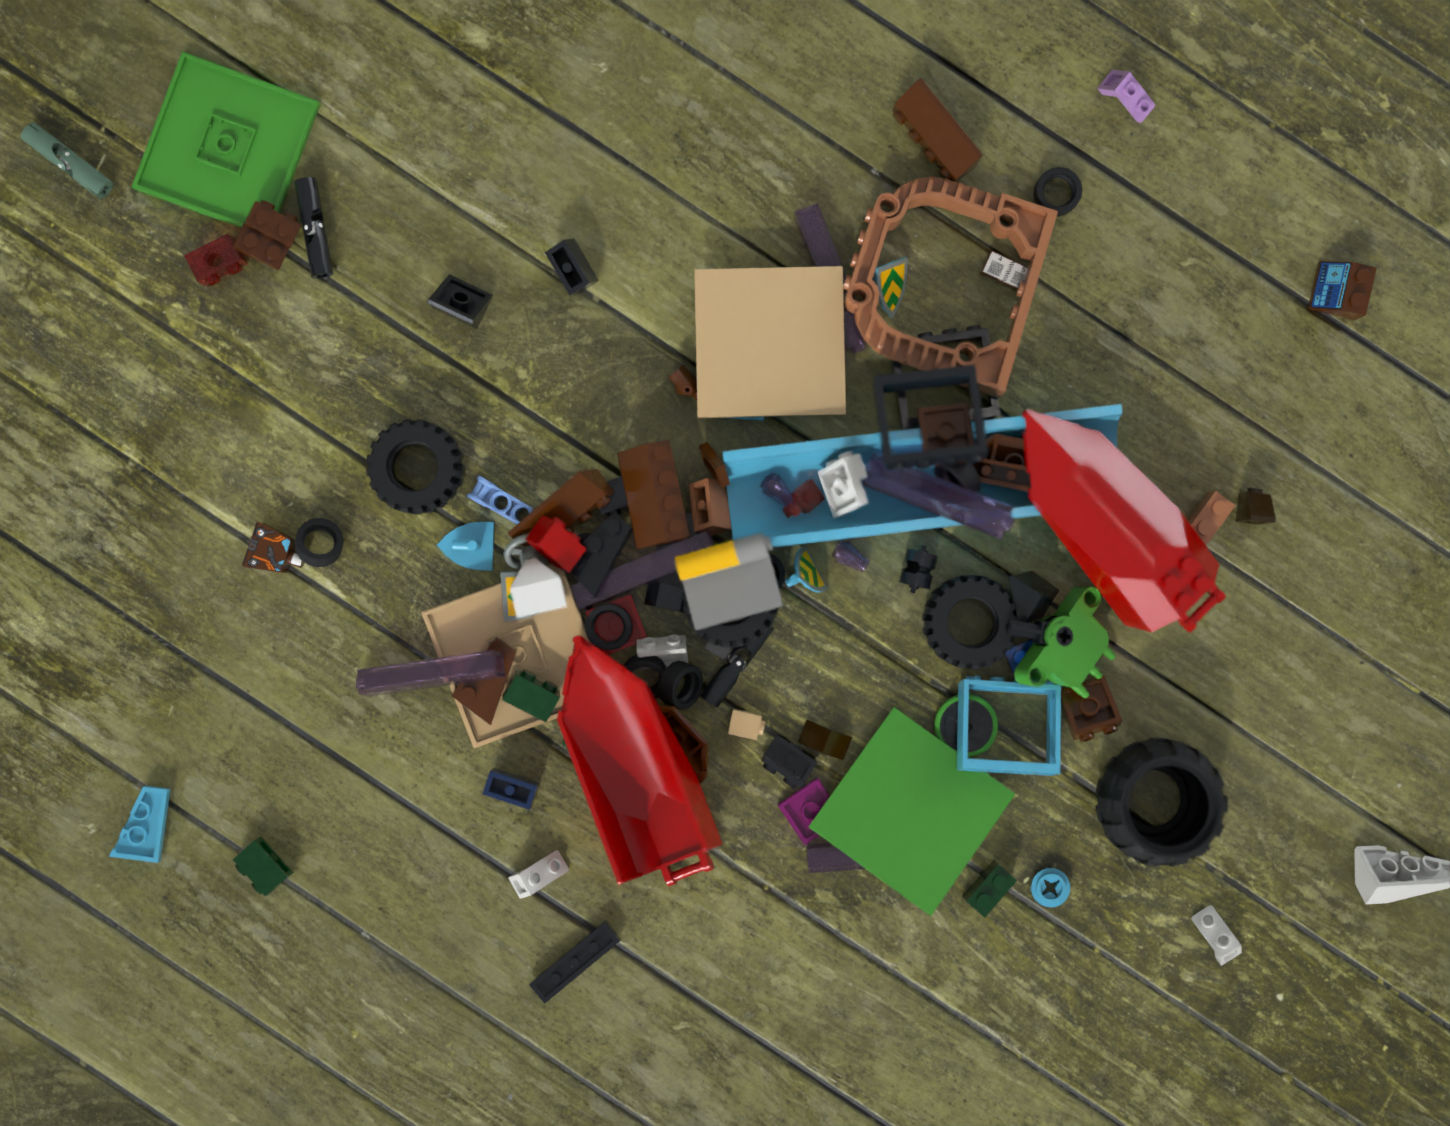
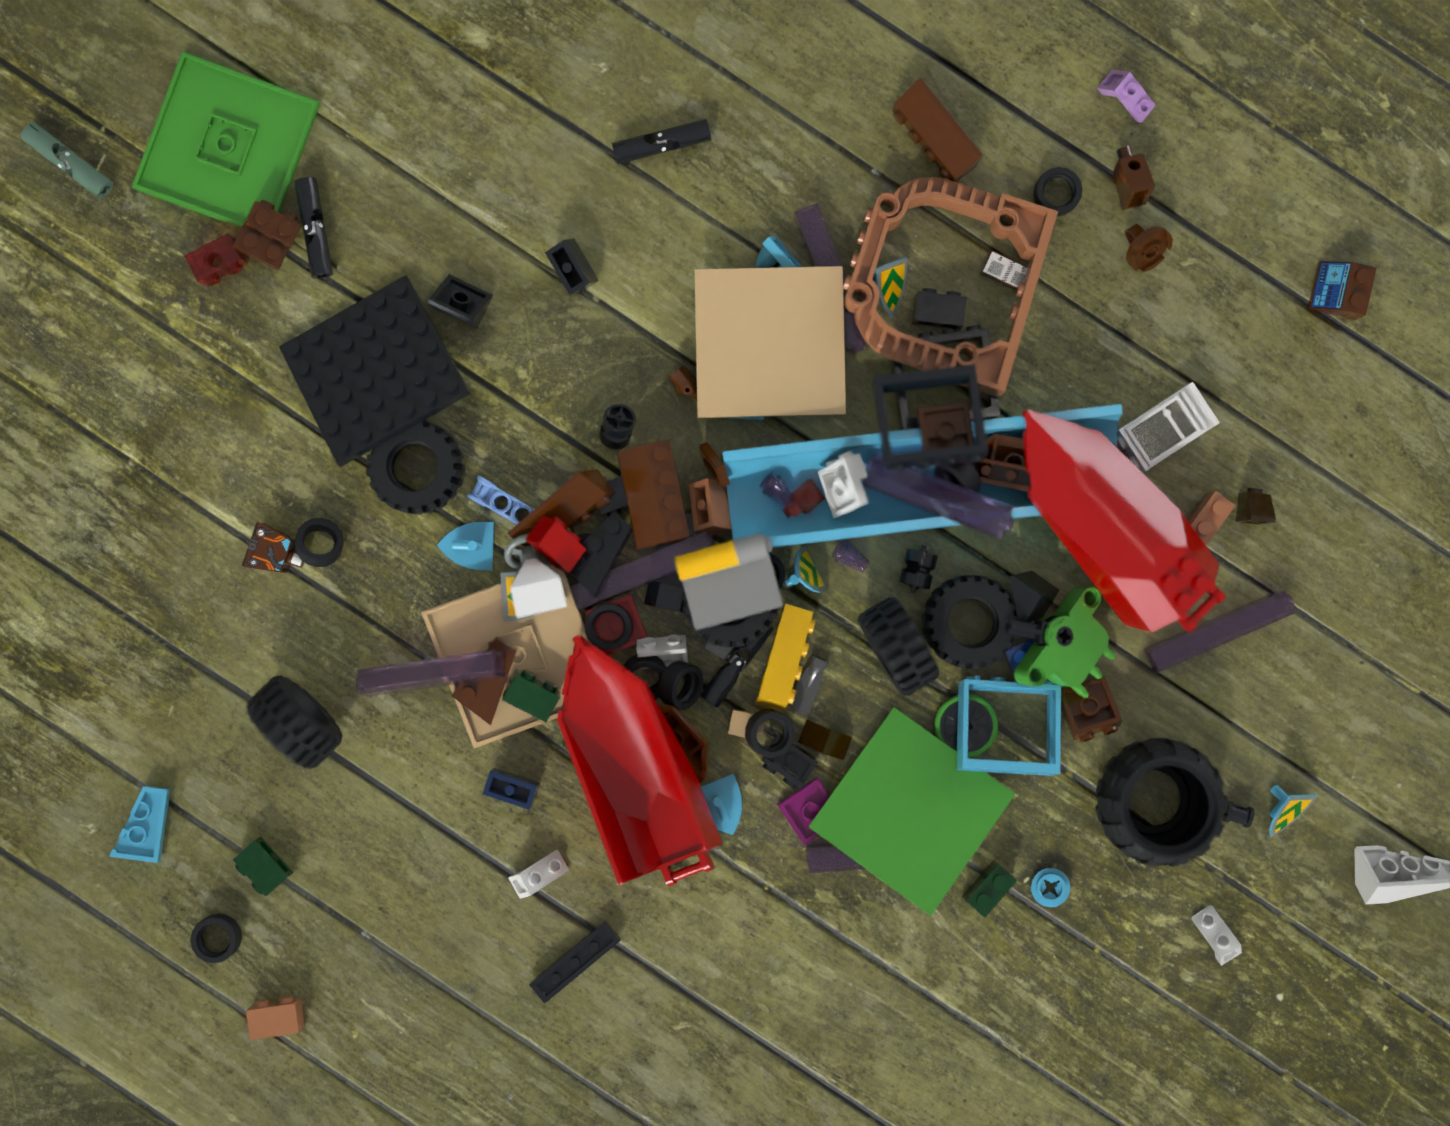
none -> black tyre [190,913,242,964]
none -> black tyre [246,675,343,769]
none -> nougat brick [246,995,305,1040]
none -> black plate [279,275,470,467]
none -> black wheel [599,404,636,450]
none -> black piece [612,119,711,165]
none -> medium azure shield [701,773,742,835]
none -> black tyre [745,709,795,758]
none -> yellow wedge [754,604,816,713]
none -> medium azure tile [755,235,803,268]
none -> dark grey piece [790,655,829,715]
none -> black tyre [858,597,940,696]
none -> black brick [912,288,967,330]
none -> reddish brown torso [1113,146,1155,210]
none -> white door [1117,382,1220,472]
none -> reddish brown tile [1125,224,1173,272]
none -> clear purple brick [1144,591,1295,672]
none -> black bush [1223,800,1255,828]
none -> shield [1269,785,1318,838]

